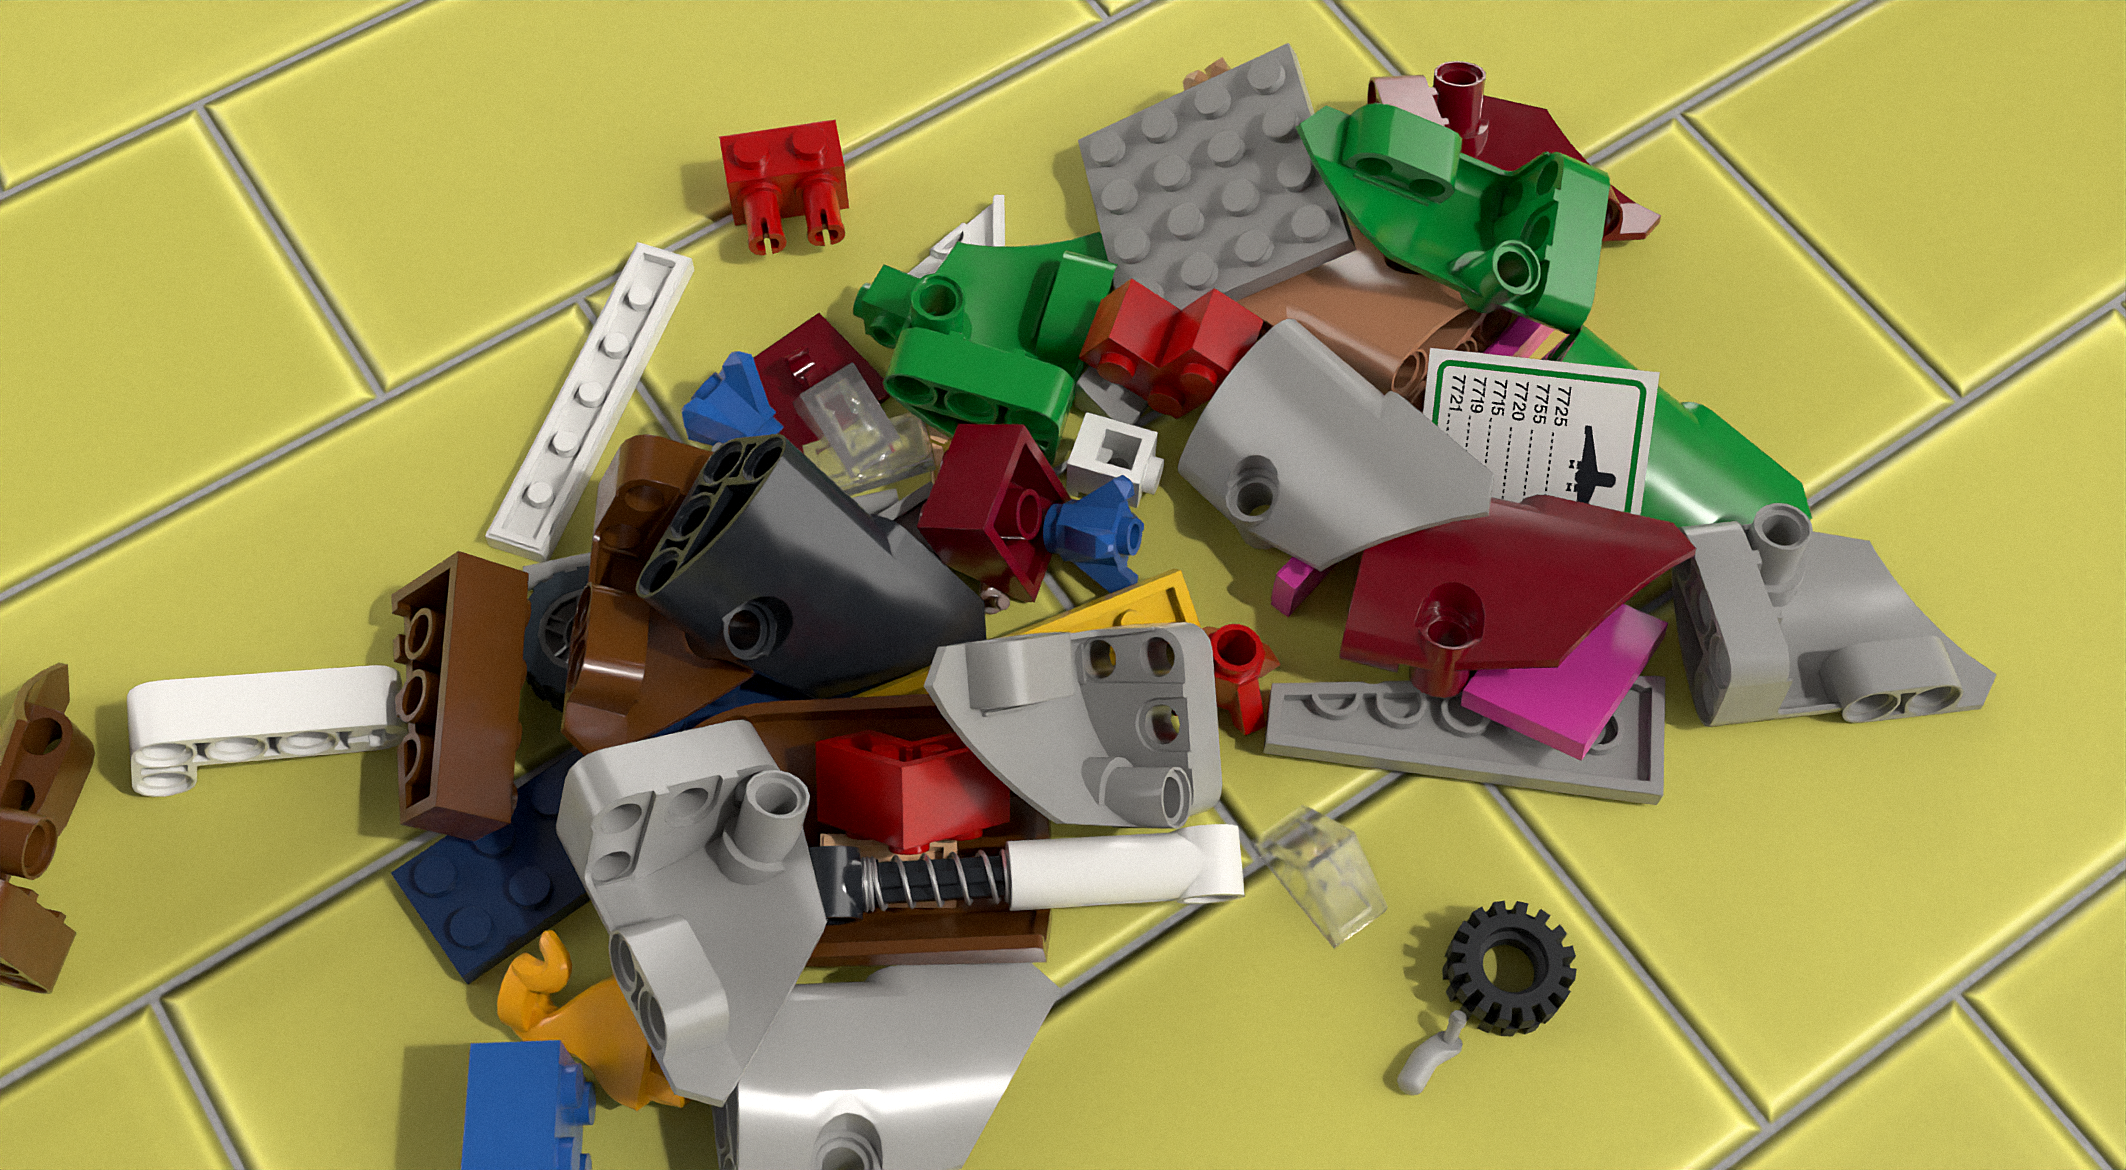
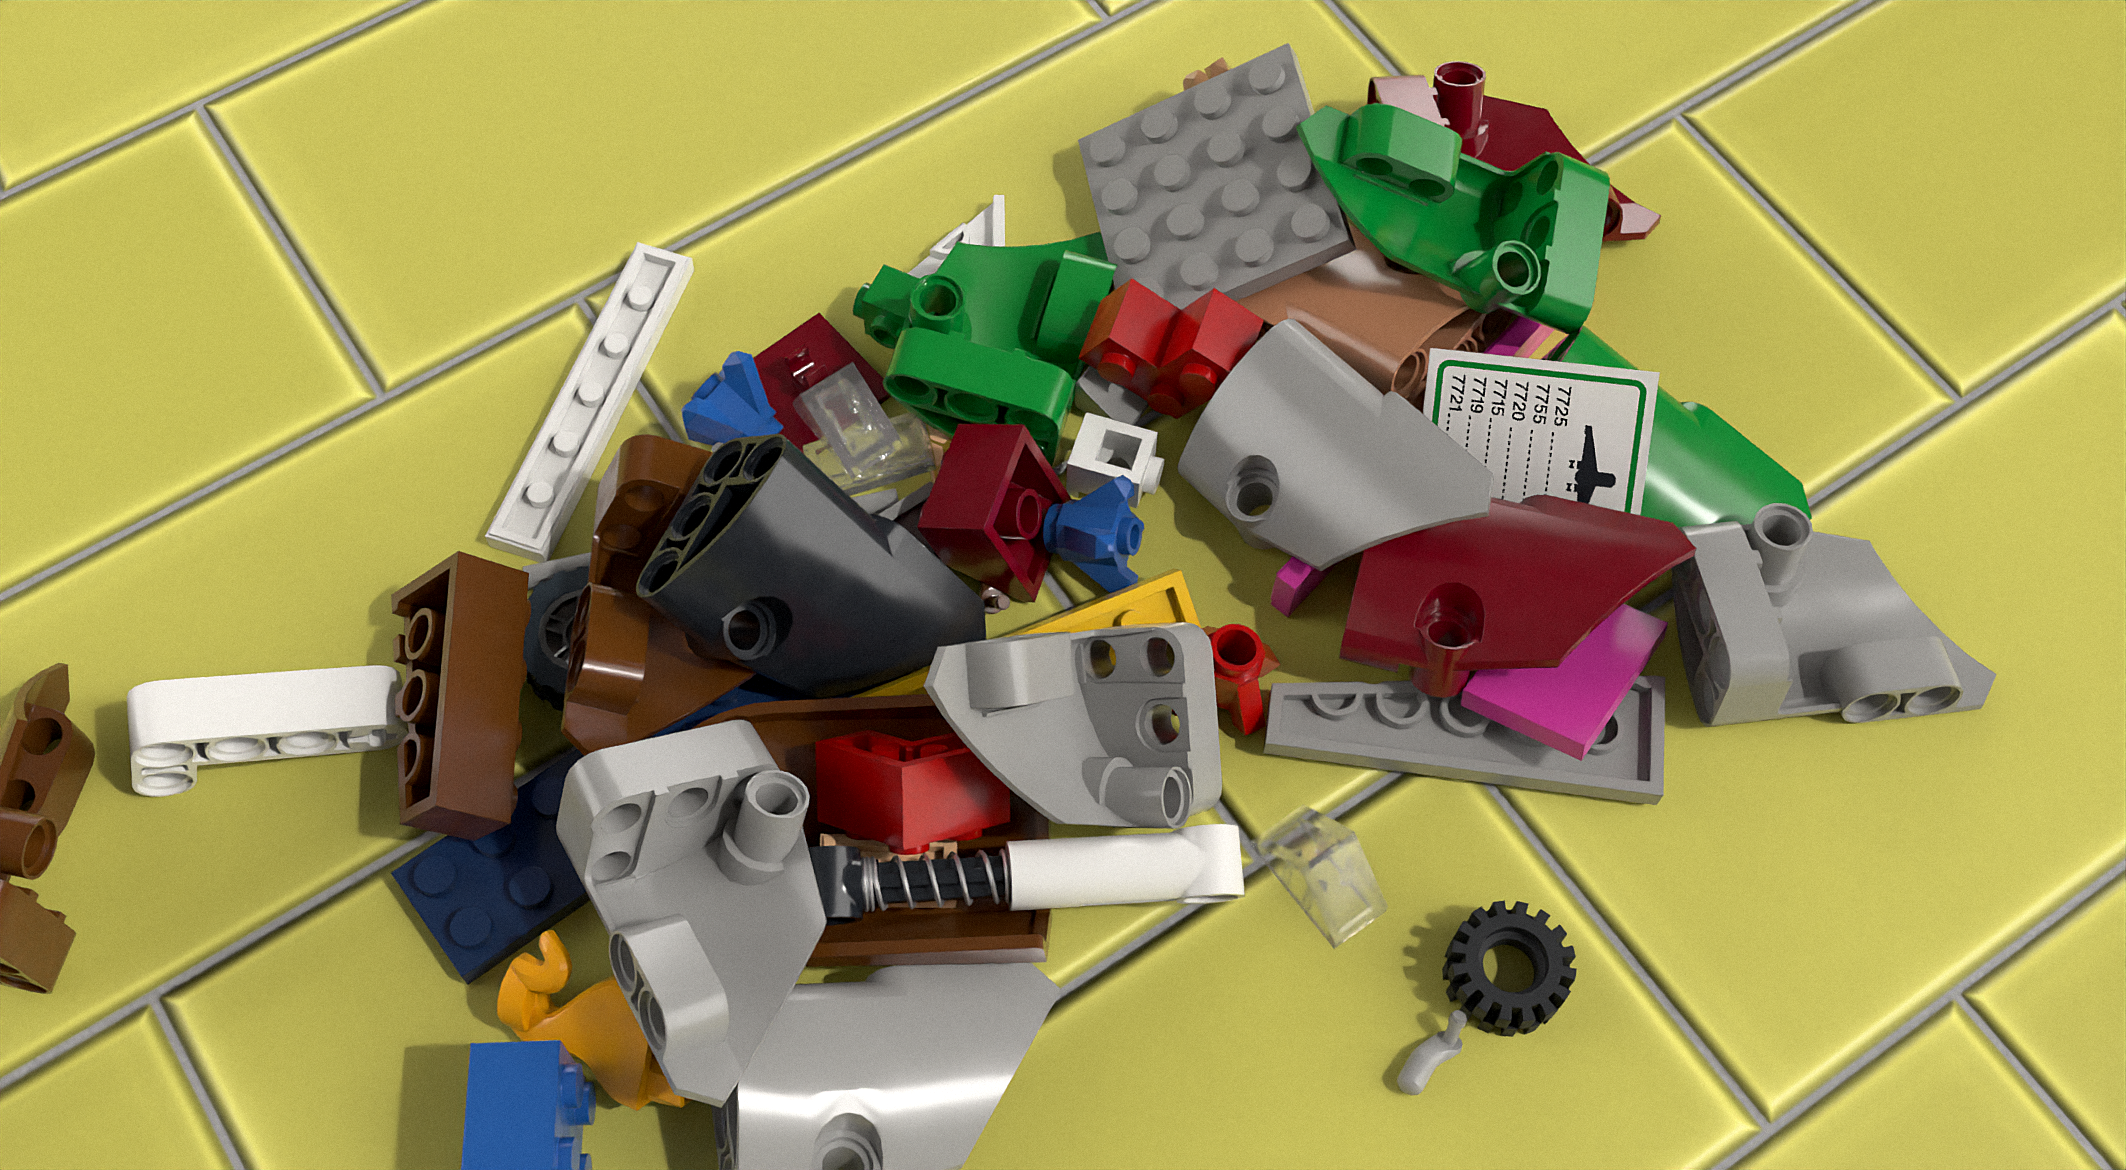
red brick [719,119,849,255] -> none

